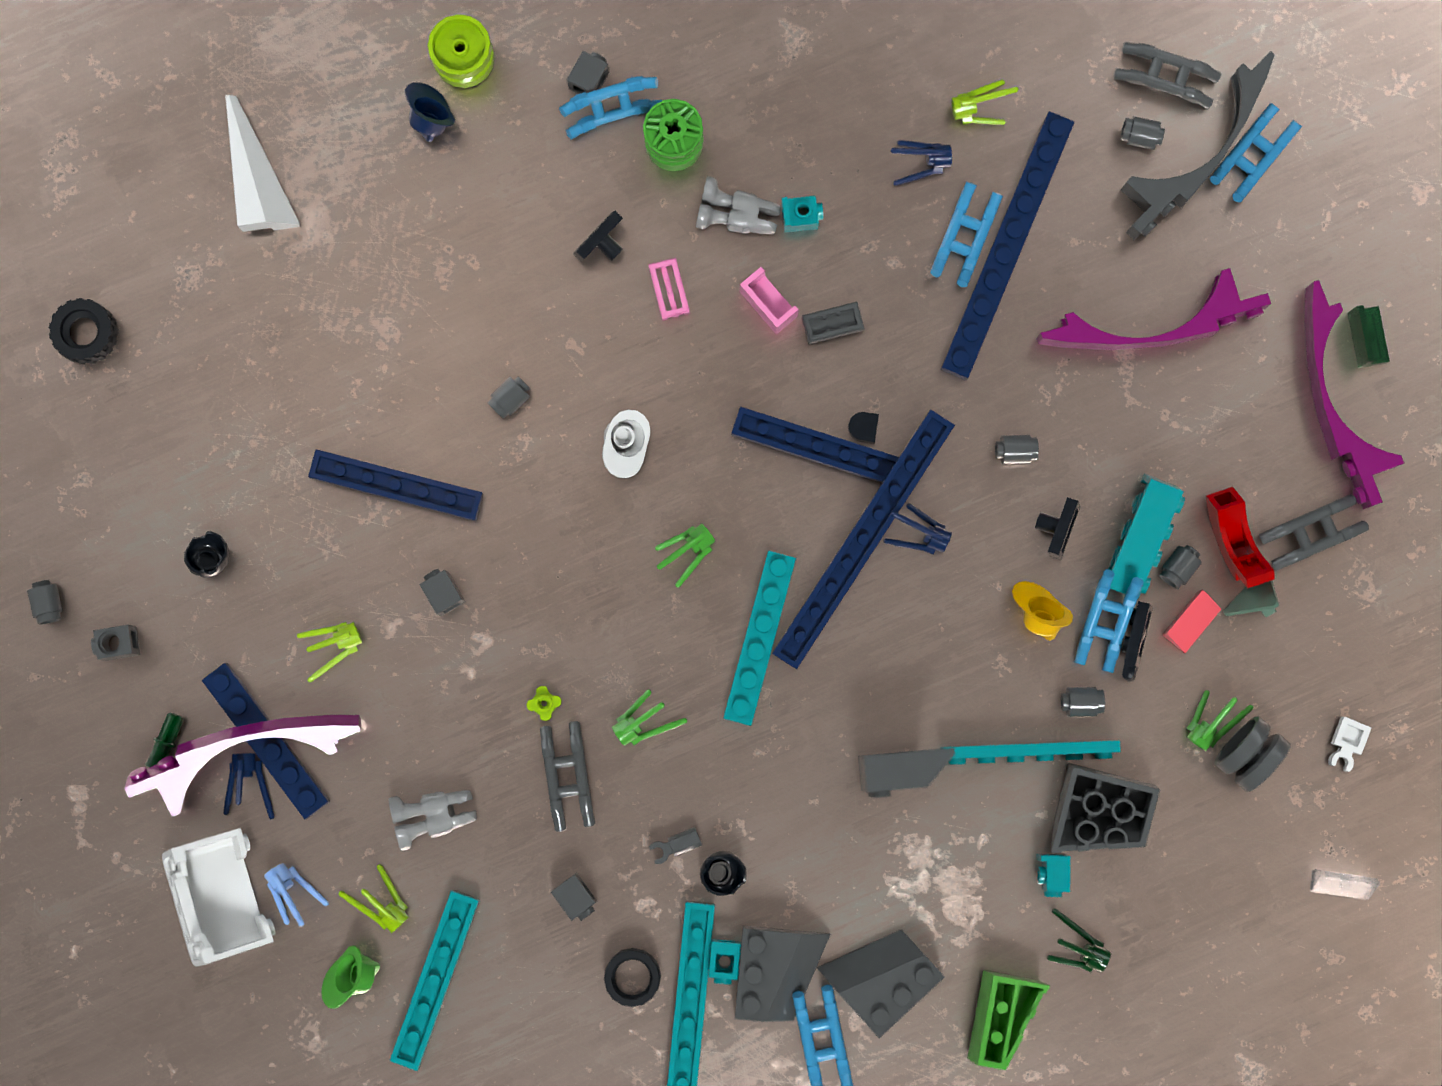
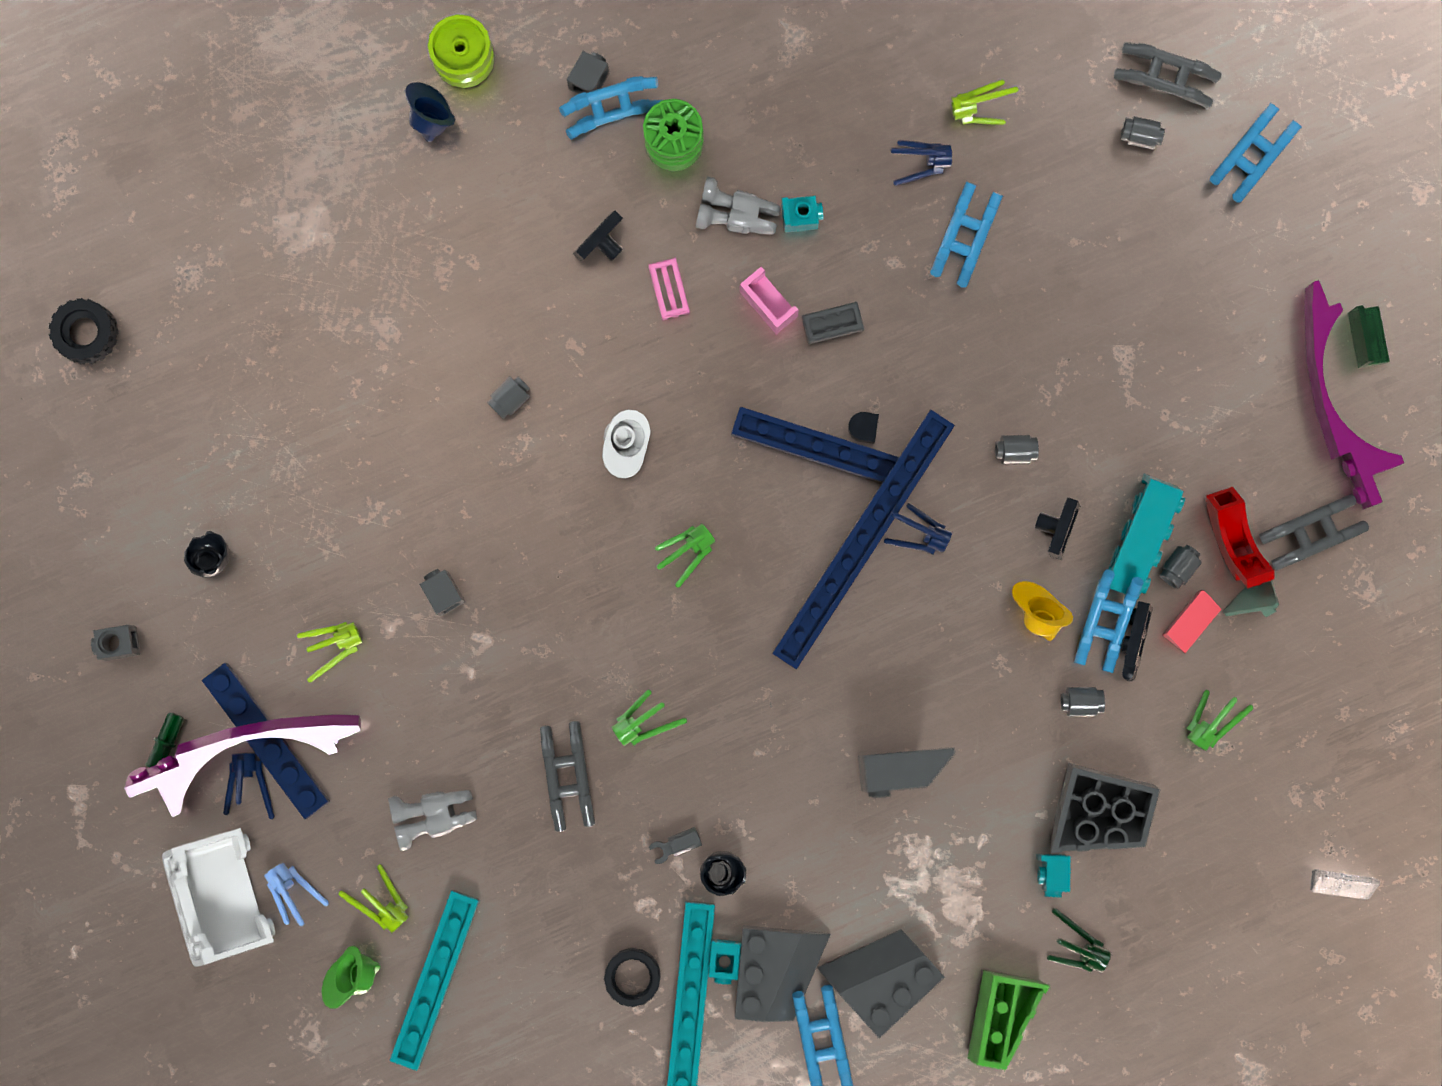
dark grey brick [27,580,63,625] -> none
white wedge [225,95,300,232] -> none
dark blue plate [308,449,483,521] -> none
lime plate [527,686,561,721] -> none
dark grey brick [551,873,597,921] -> none
teal plate [723,551,796,726] -> none
teal plate [940,740,1121,765] -> none
dark blue plate [941,111,1075,380] -> none
magenta slope [1037,268,1271,350] -> none
dark grey slope [1121,51,1275,240] -> none
dark grey wheel [1215,716,1291,792] -> none
white plate [1328,717,1371,772] -> none

